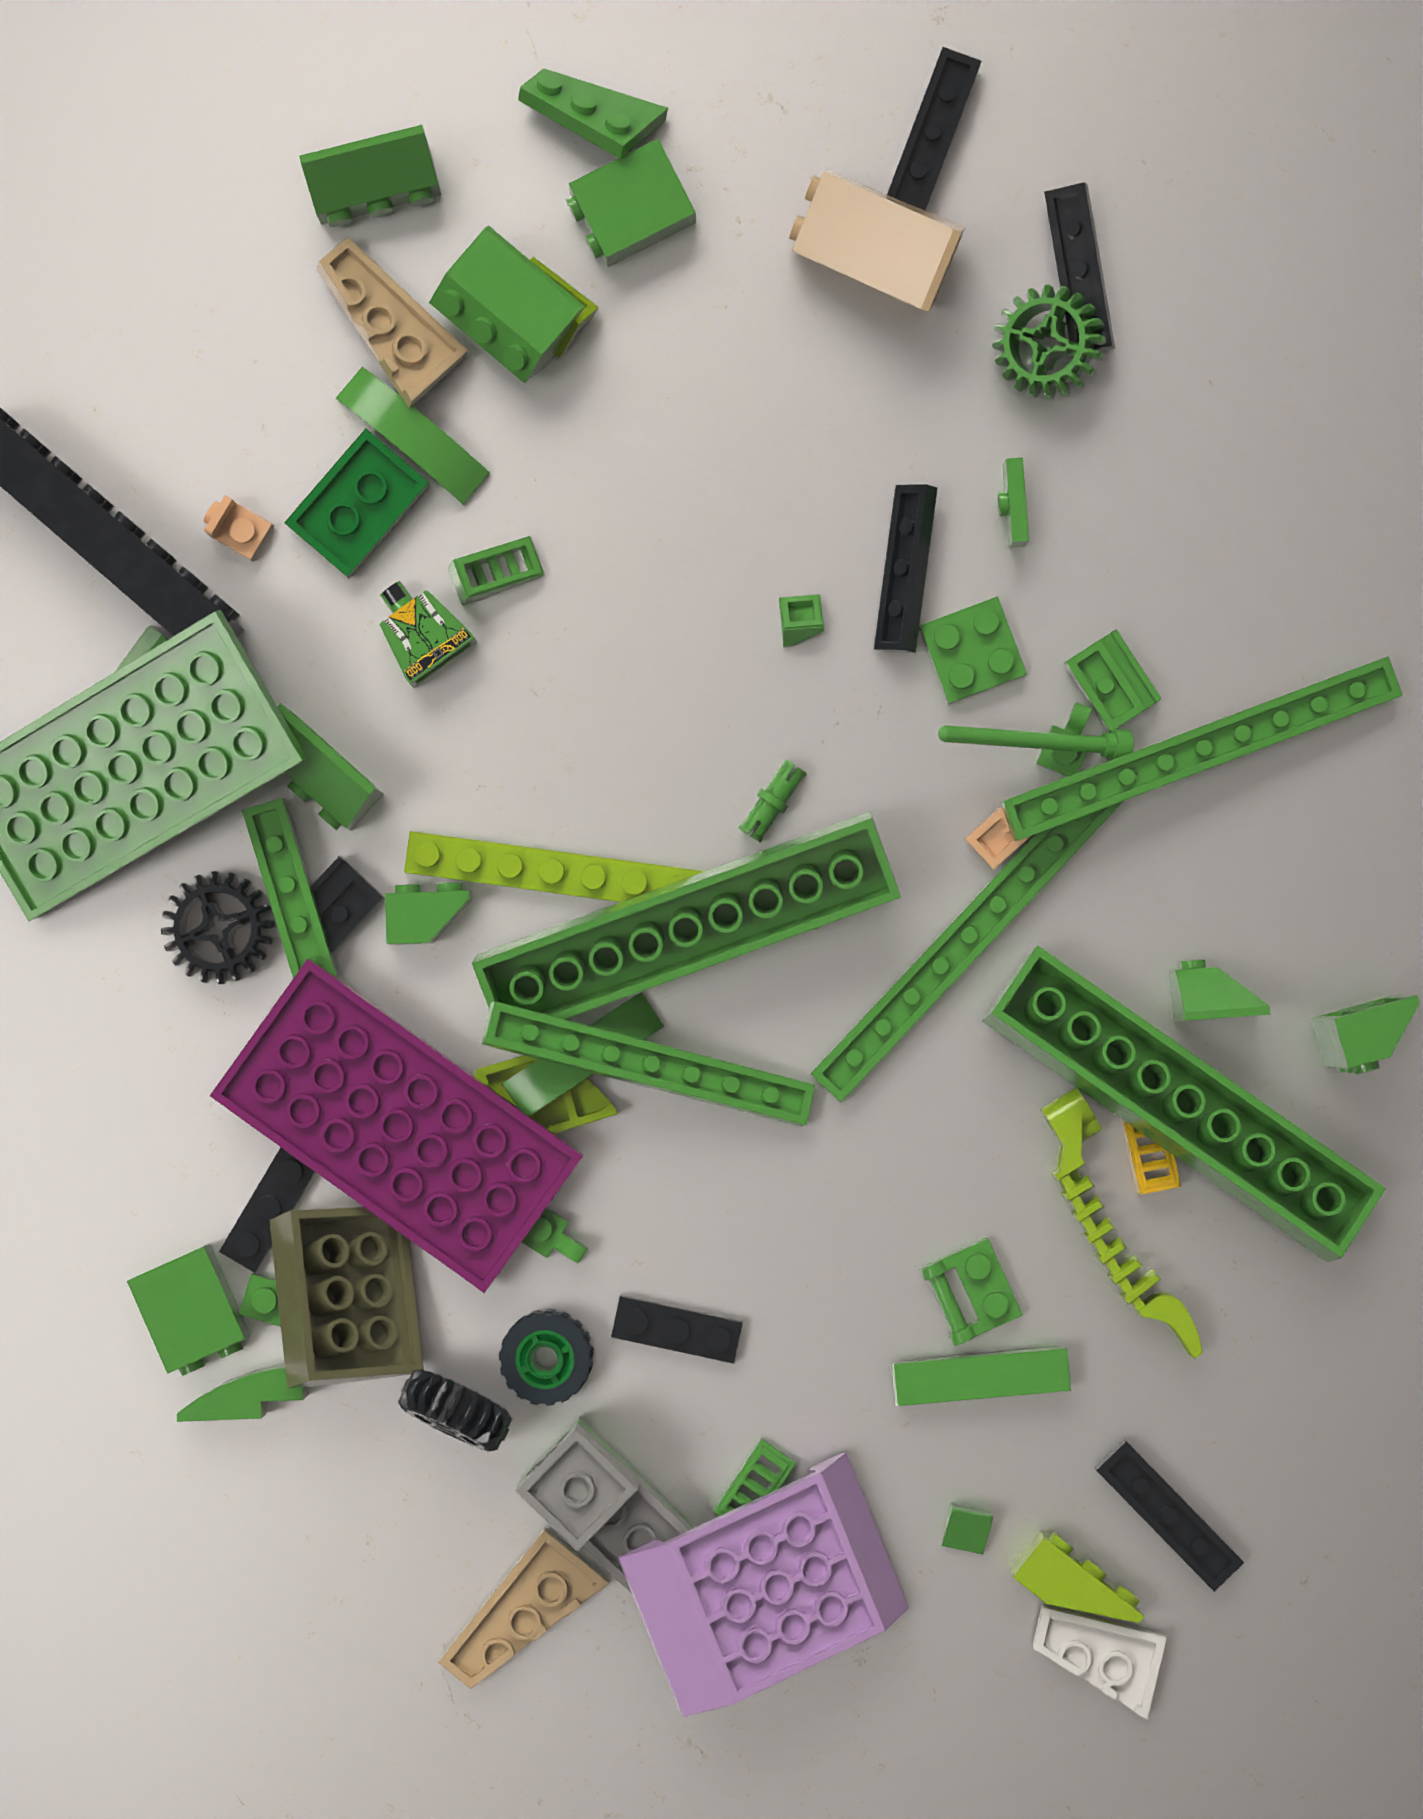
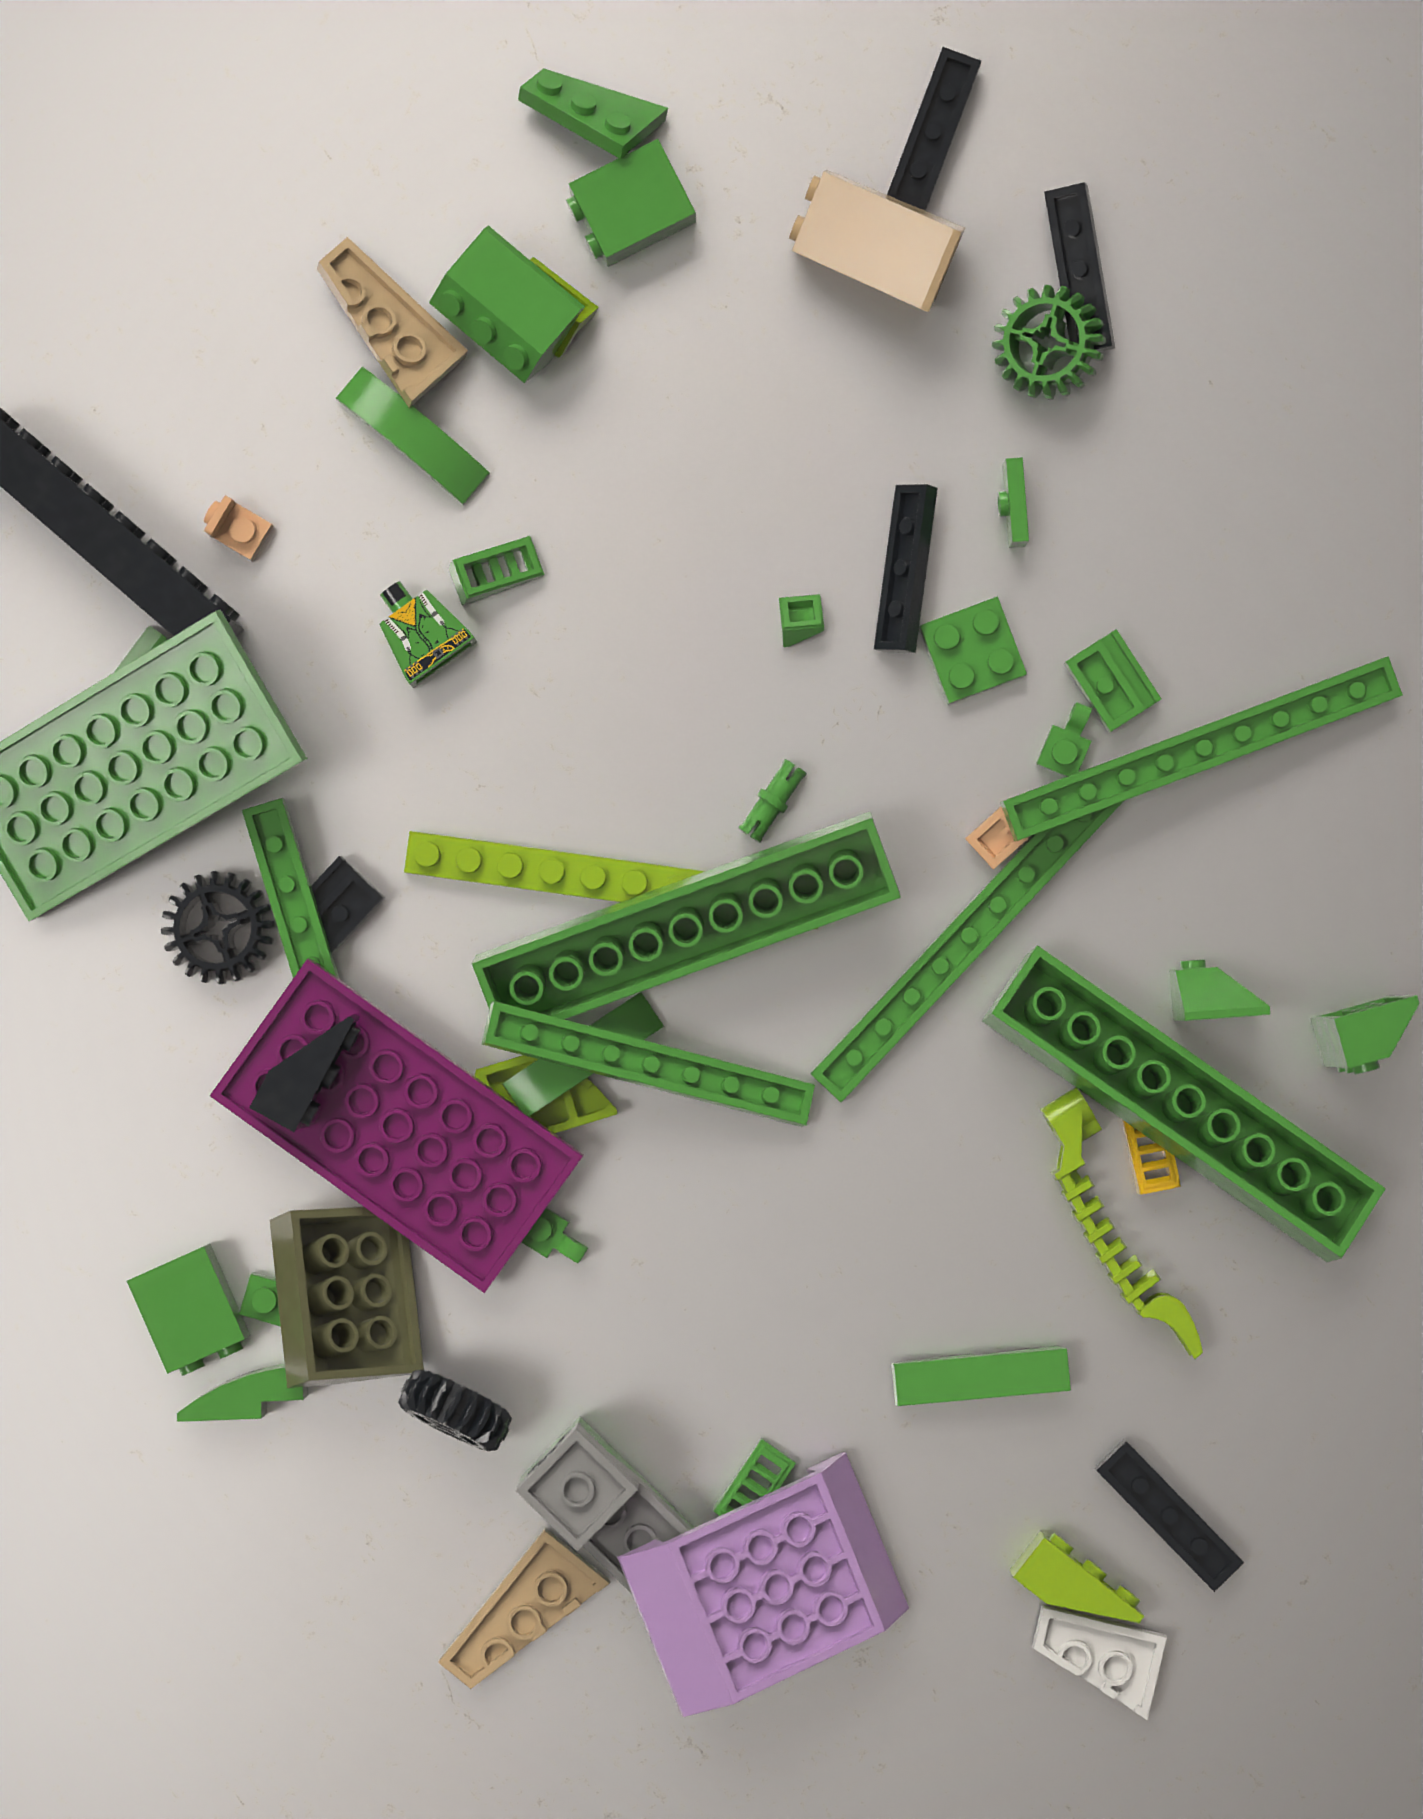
black plate [219,1147,316,1273] -> none
bright green slope [277,703,384,831] -> none
green plate [284,428,430,579] -> none
bright green slope [299,125,441,227] -> none
bright green slope [385,883,472,945] -> none
black wheel [499,1309,594,1406] -> none
black plate [611,1295,743,1364] -> none
bright green plate [919,1237,1023,1346] -> none
bright green piece [938,725,1134,761] -> none
bright green slope [942,1504,993,1555] -> none
none -> black slope [249,1014,361,1132]

